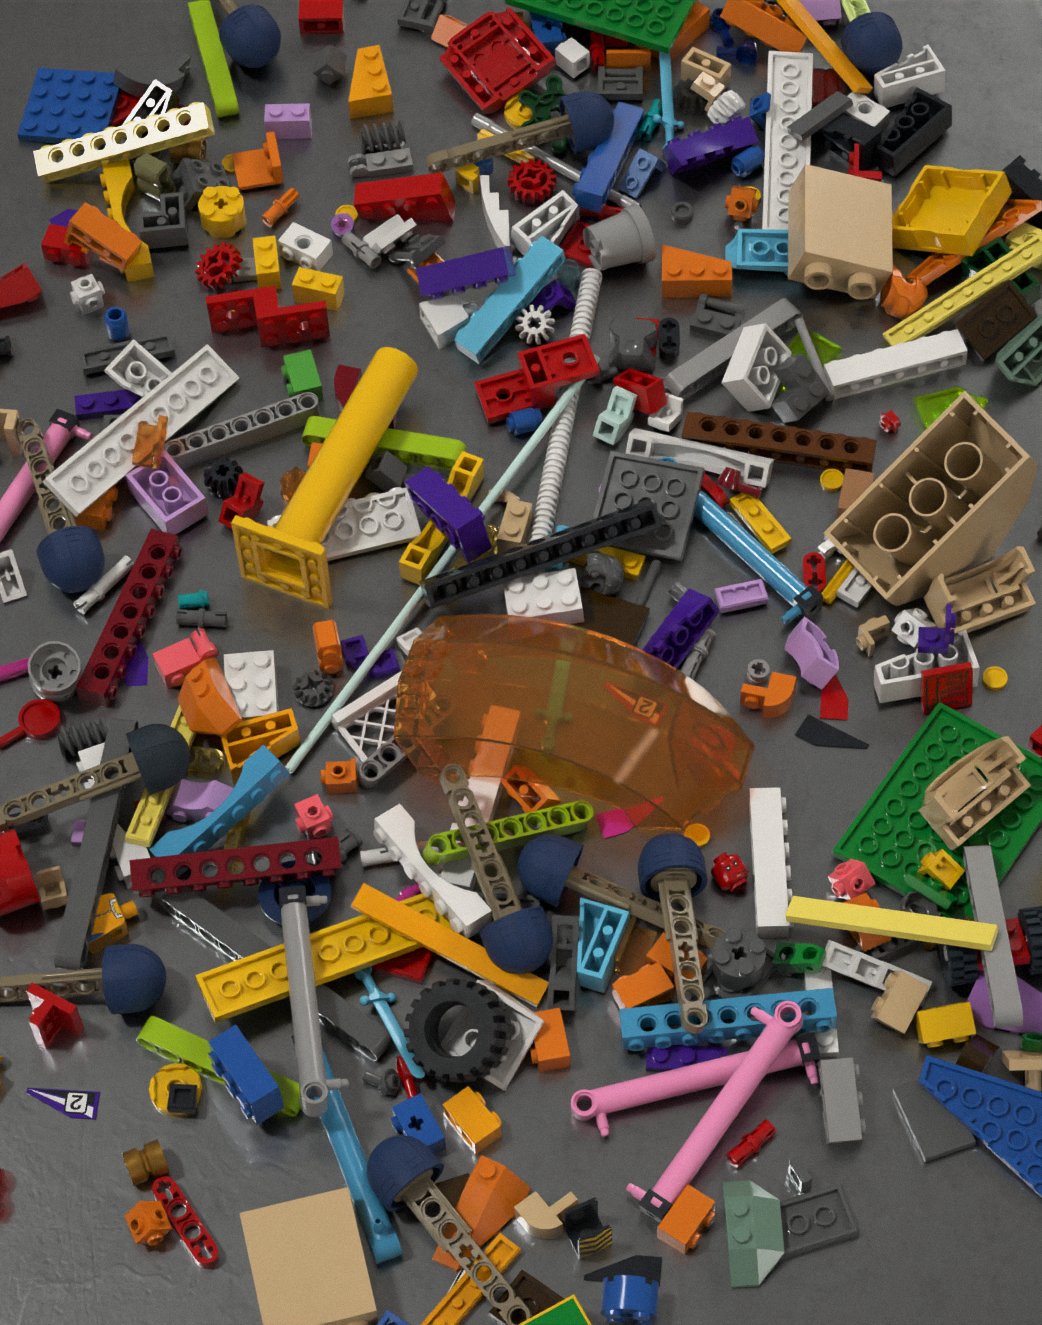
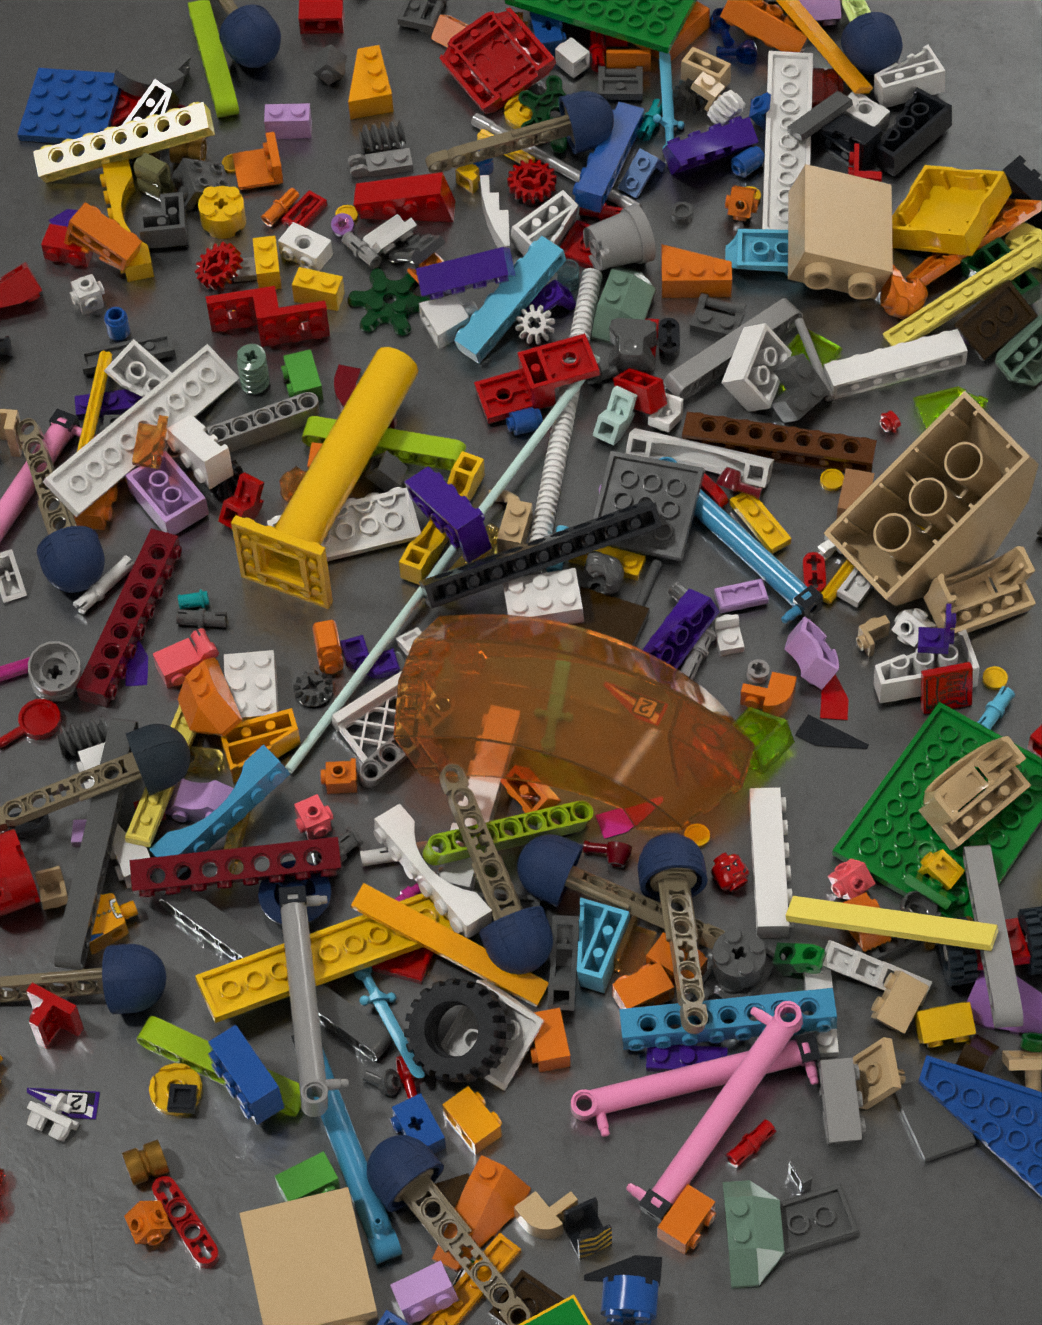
none -> white hips [27,1093,80,1142]
none -> yellow axle [77,351,112,452]
none -> white wedge [167,415,234,489]
none -> sand green piece [237,344,270,394]
none -> bright green brick [275,1151,340,1202]
none -> red tile [281,190,328,228]
none -> dark green plate [347,269,430,336]
none -> lavender brick [390,1260,459,1324]
none -> dark red bar [583,840,632,868]
none -> sand green wedge [591,266,656,345]
none -> white bracket [714,614,745,656]
none -> clear neon green slope [718,707,795,774]
none -> tan tile [853,1037,906,1110]
none -> medium azure pin [977,686,1015,730]

